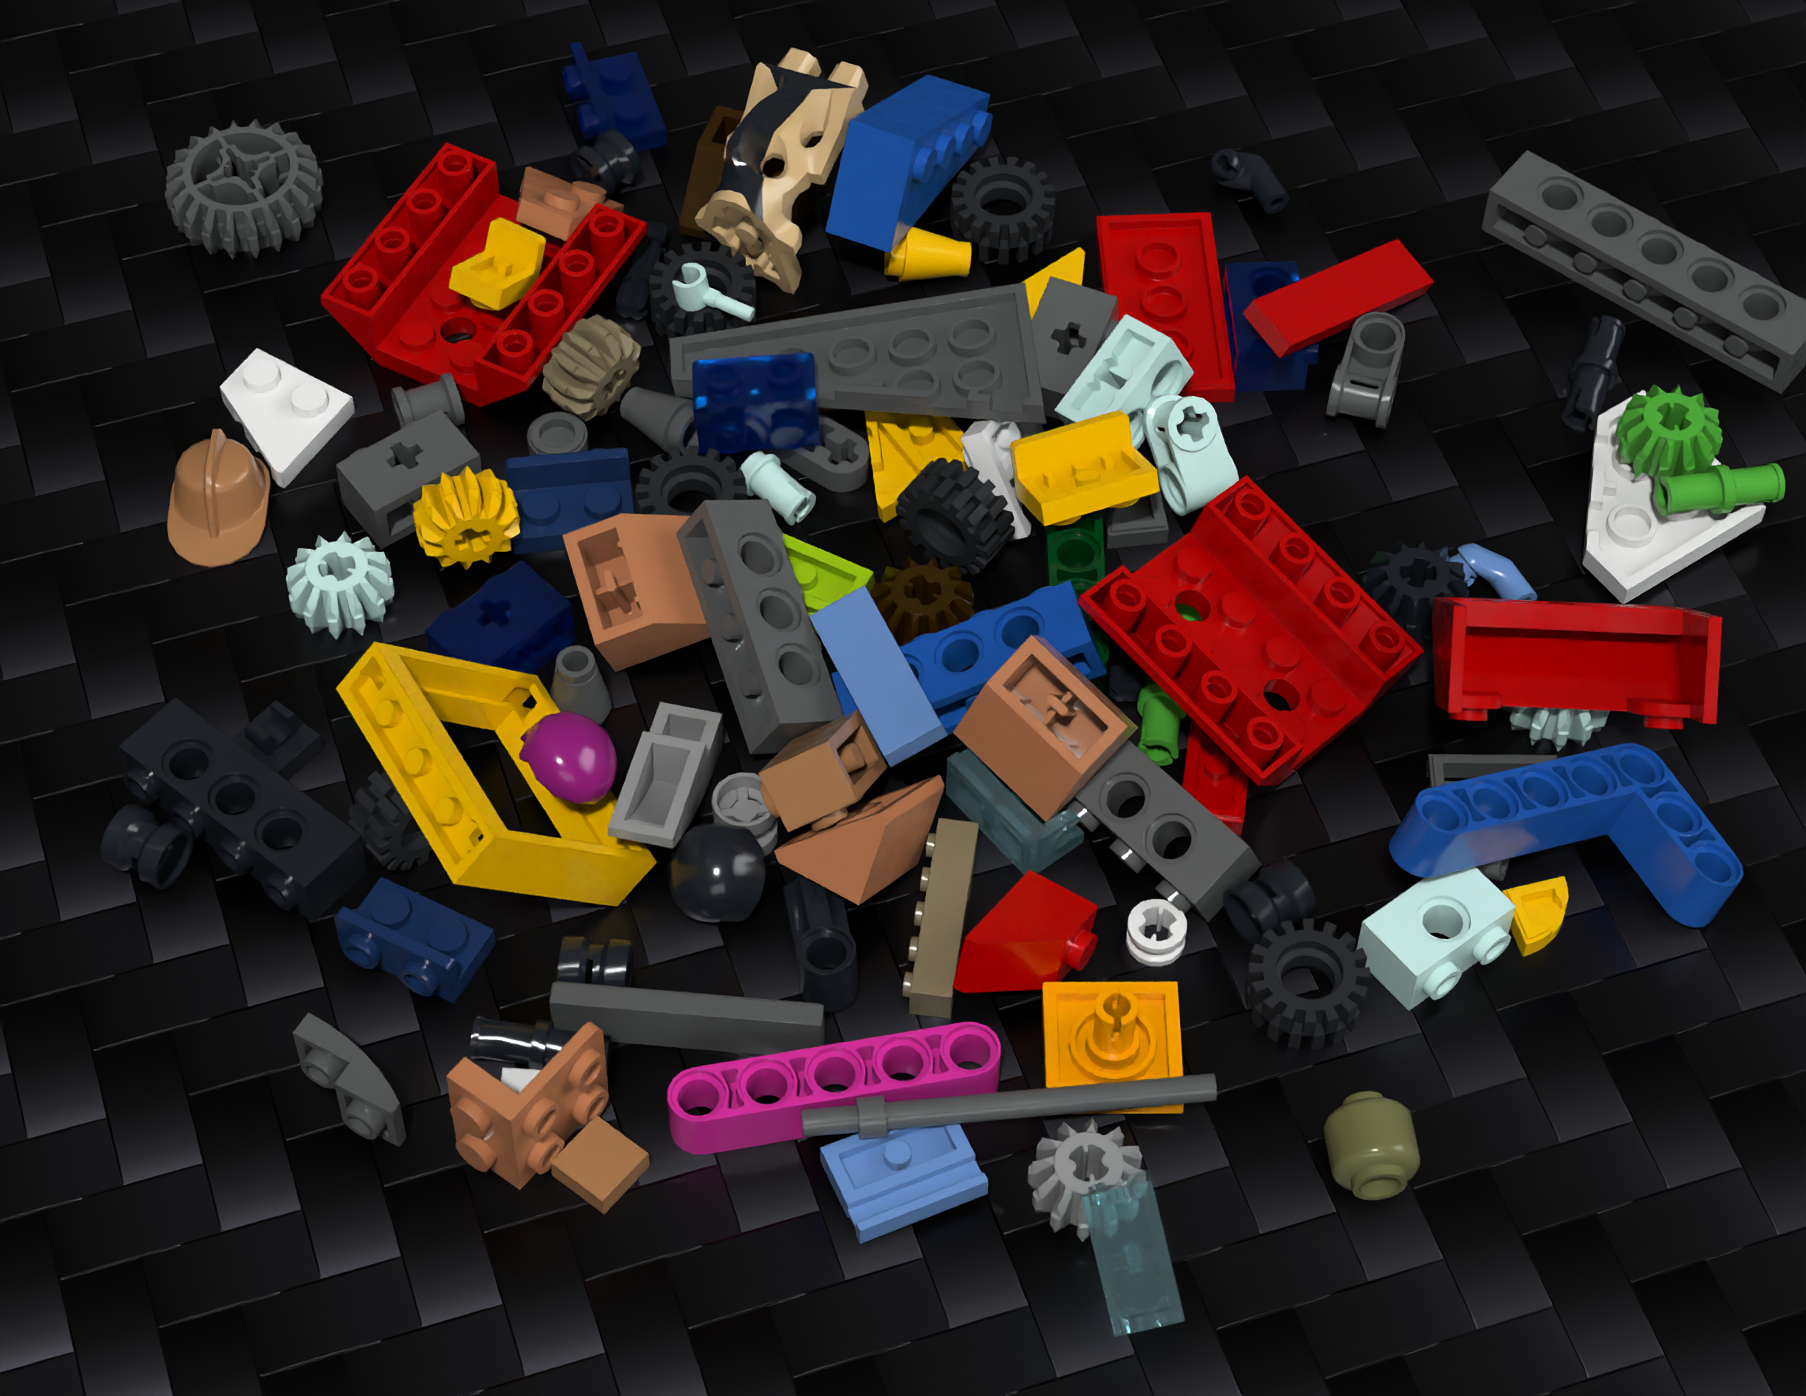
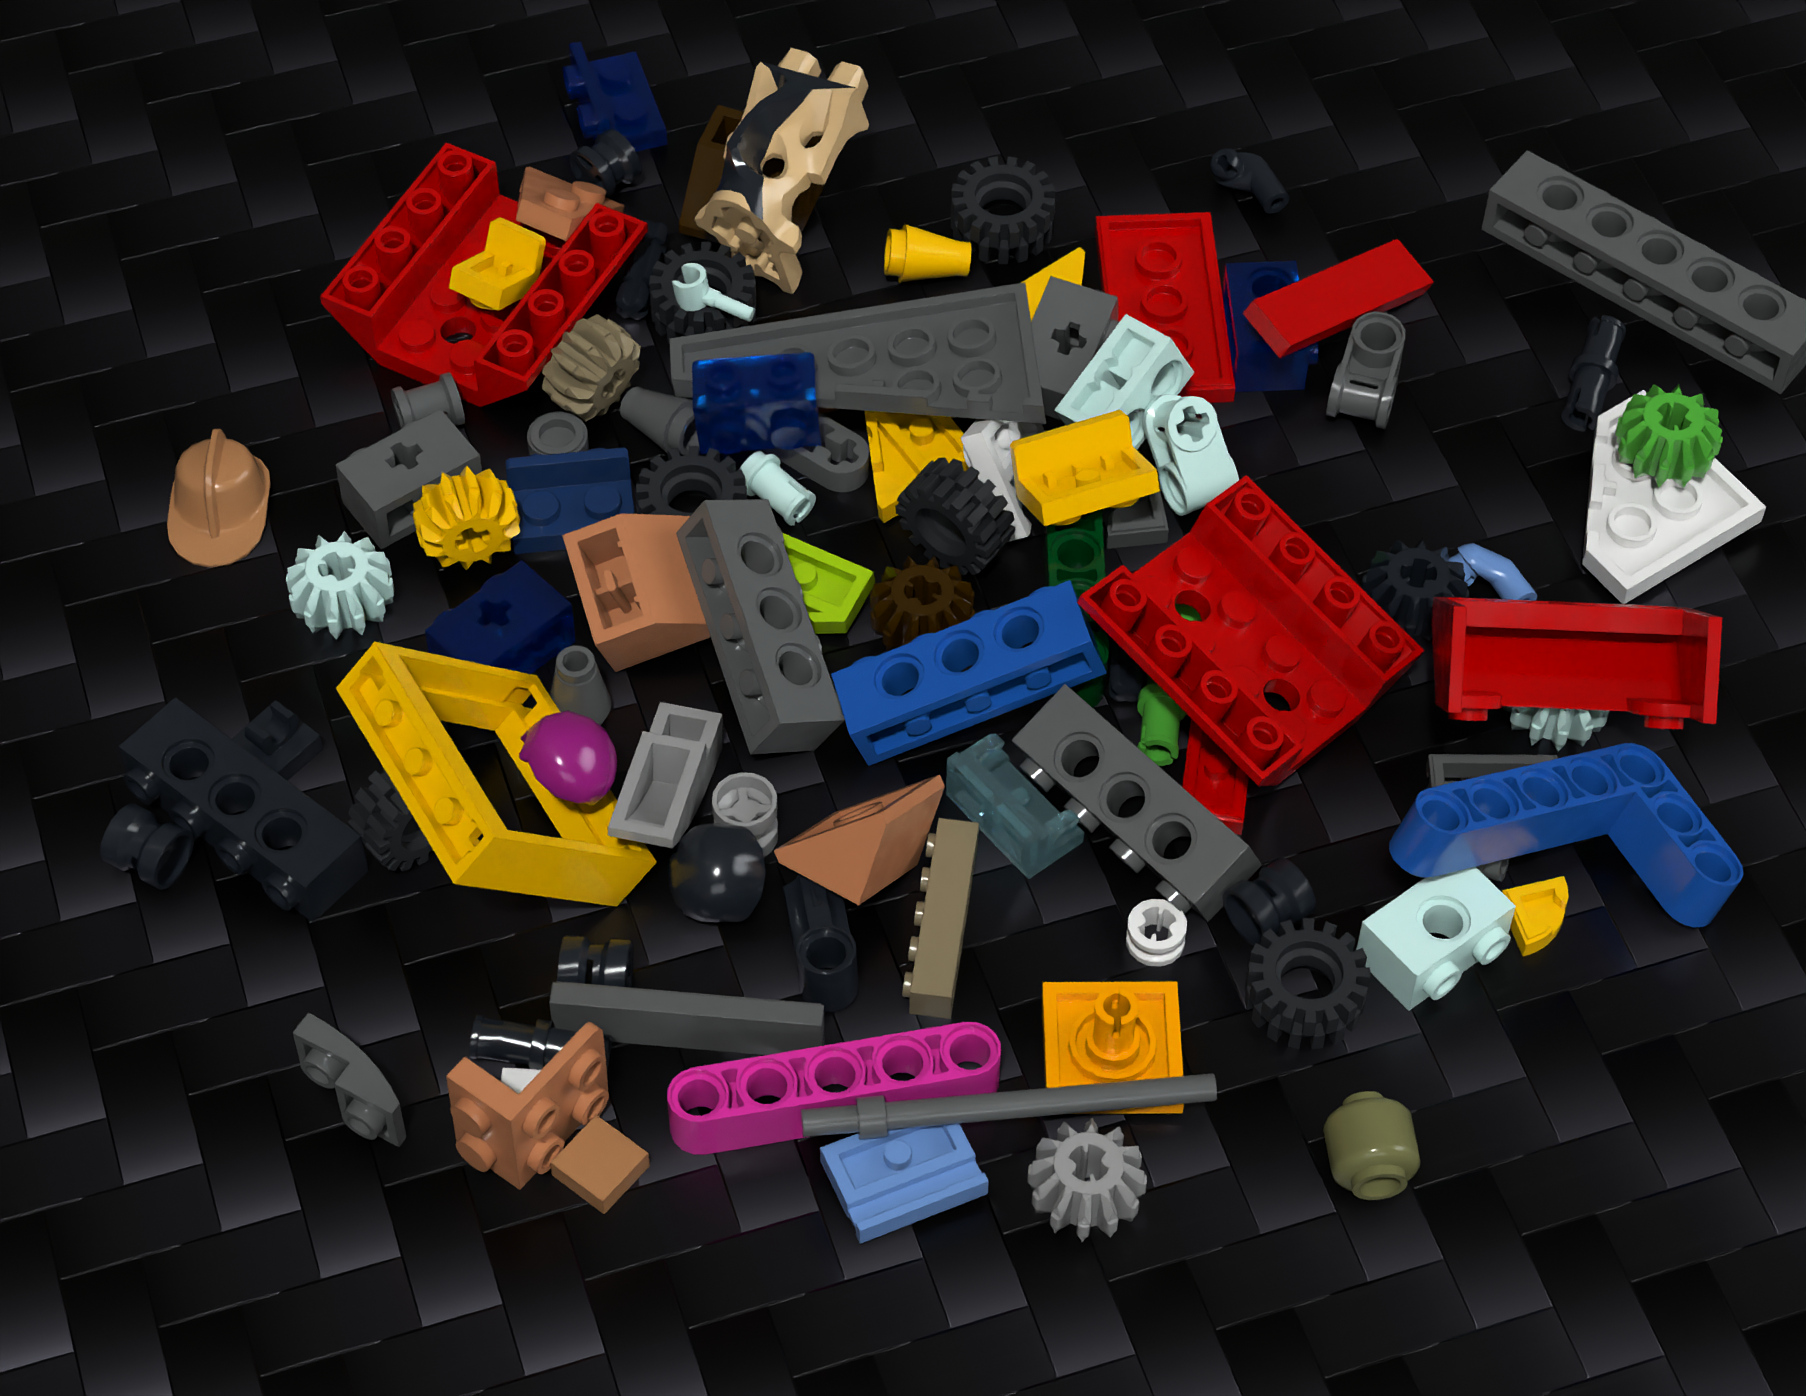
dark grey gear [165,119,323,259] -> none
white wing [220,348,355,488] -> none
dark blue bracket [334,877,496,1004] -> none
medium nougat brick [758,710,887,832] -> none
medium blue tile [809,585,948,767] -> none
blue wedge [825,75,992,253] -> none
red slope [952,870,1098,993] -> none
nougat slope [953,635,1138,823] -> none
clear light blue hinge [1081,1170,1185,1337] -> none
bright green pin [1654,463,1785,516] -> none

